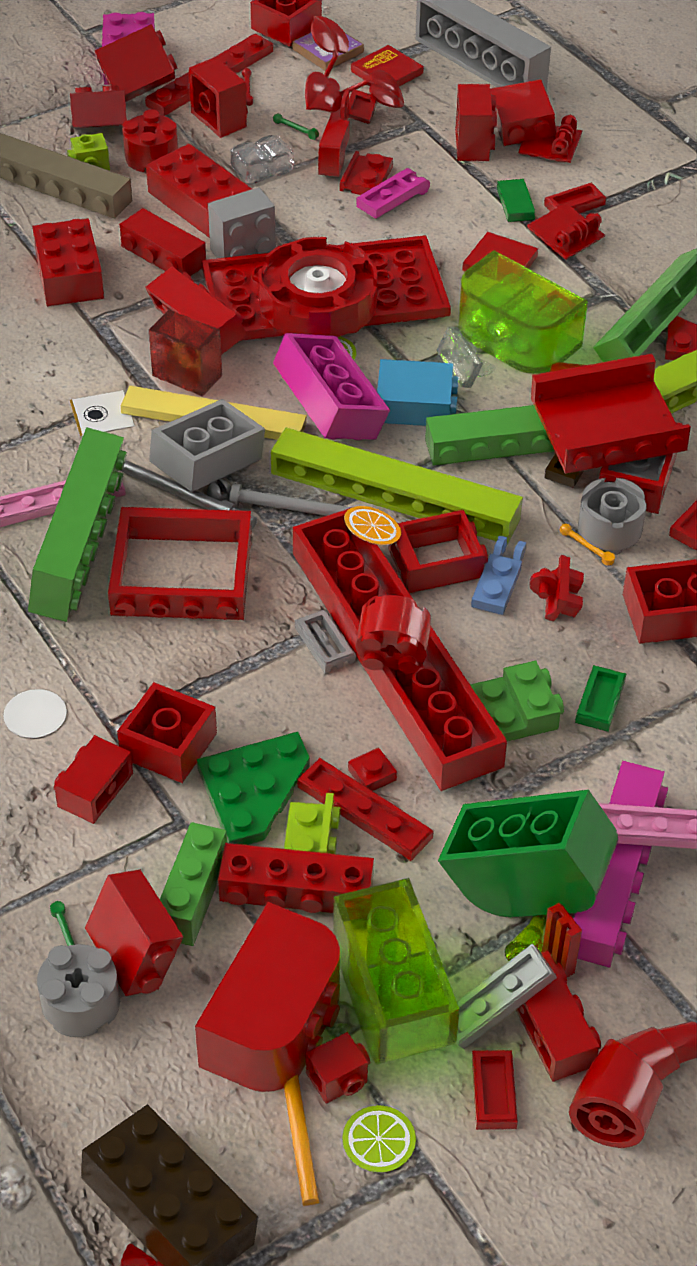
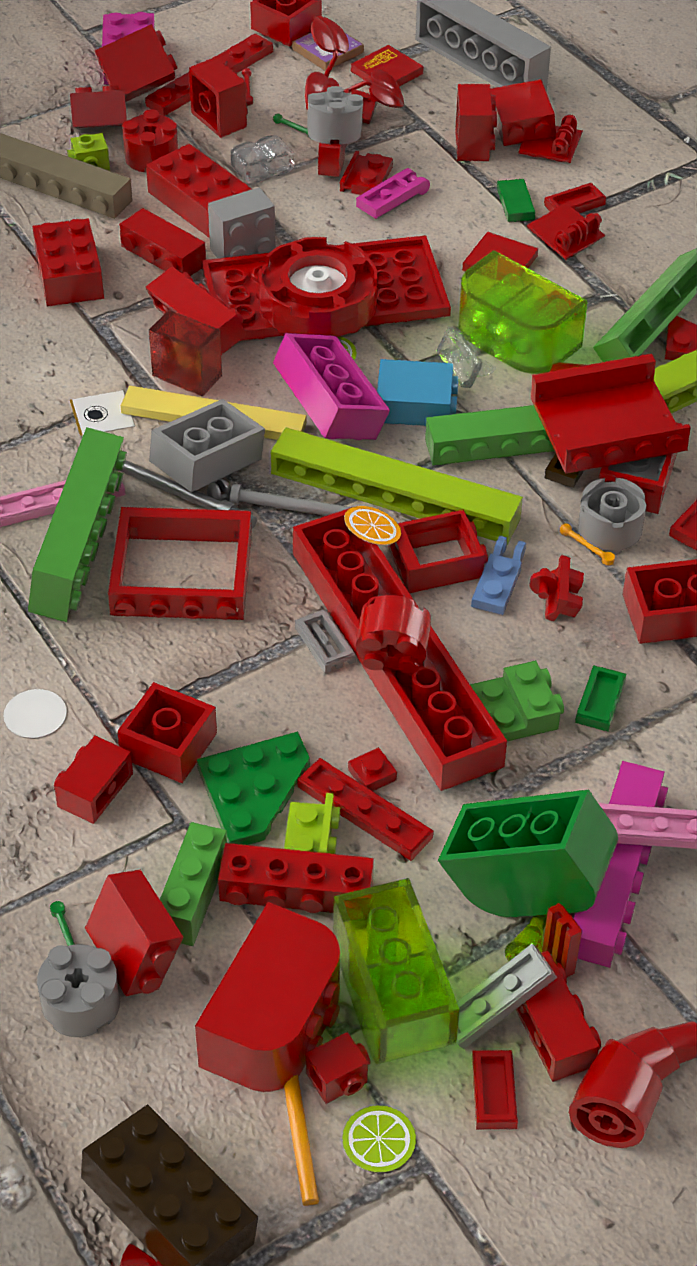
none -> light grey brick [307,86,363,145]

